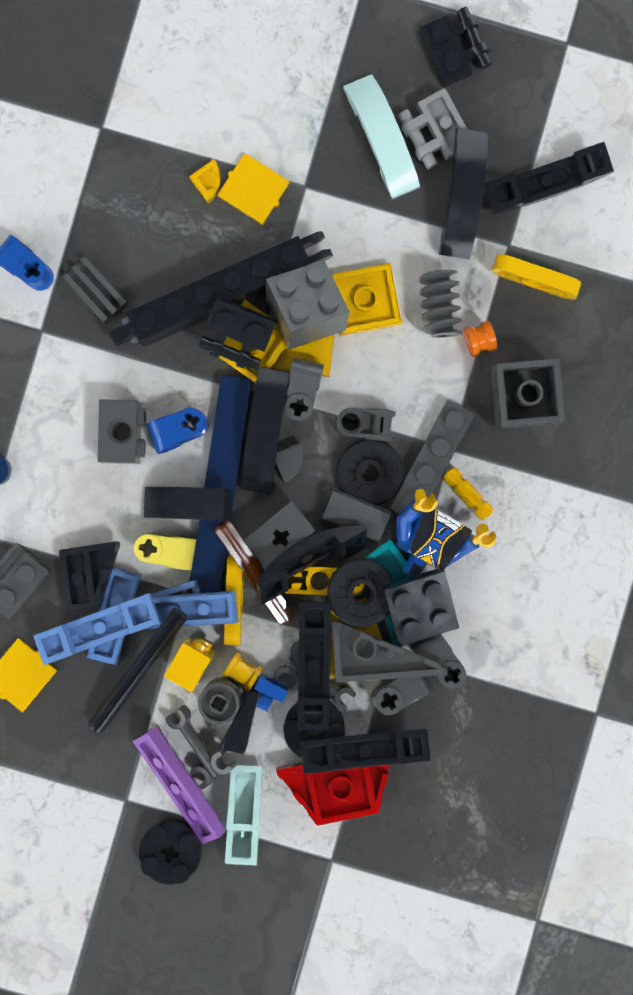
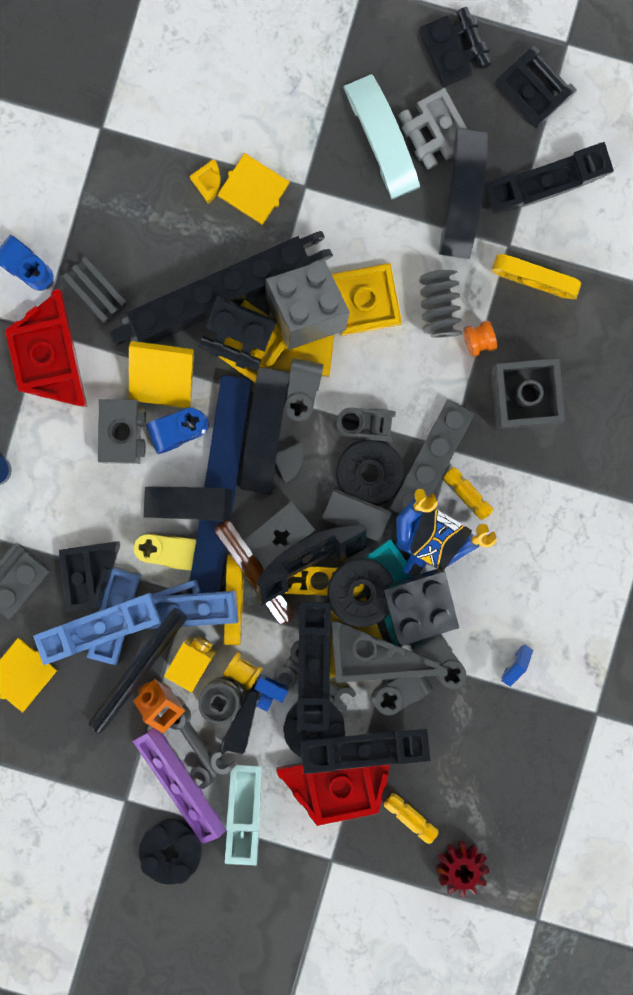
none -> red wing [5,289,88,407]
none -> yellow tile [129,341,194,408]
none -> orange brick [133,679,185,734]
none -> yellow axle [384,793,439,844]
none -> dark red gear [435,841,490,898]
none -> black plate [494,45,577,129]
none -> blue tile [501,644,534,687]

